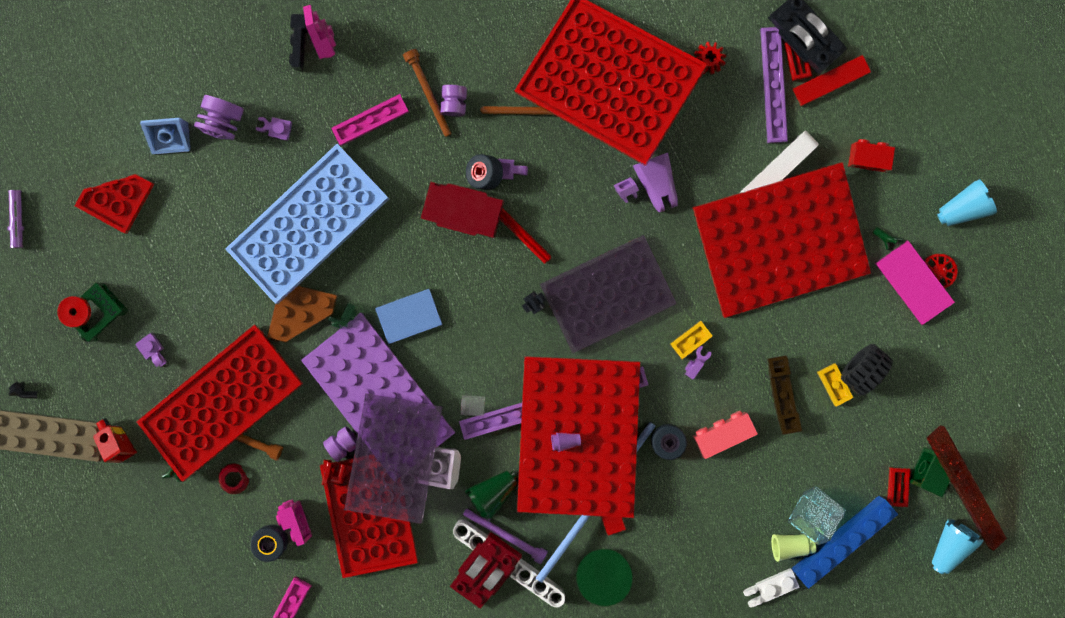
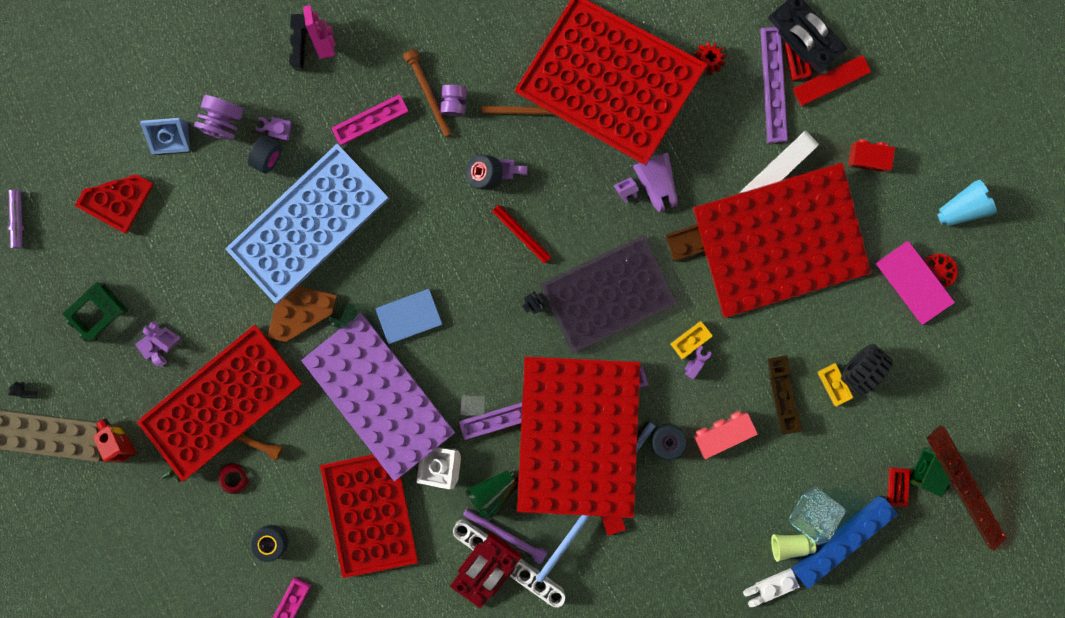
red piece [57,296,91,327] -> none
dark pink plate [276,499,312,546] -> none
red piece [322,459,352,486] -> none
medium lavender wheel [323,426,360,462] -> none
clear purple plate [344,393,443,524] -> none
dark red piece [420,182,504,238] -> none
medium lavender cone [551,433,581,452] -> none
dark green piece [576,549,632,607] -> none
dark green bar [873,227,903,250] -> none
medium azure cone [932,518,983,574] -> none
none -> medium lavender plate [143,321,180,352]
none -> black wheel [248,136,282,174]
none -> reddish brown plate [665,224,704,261]

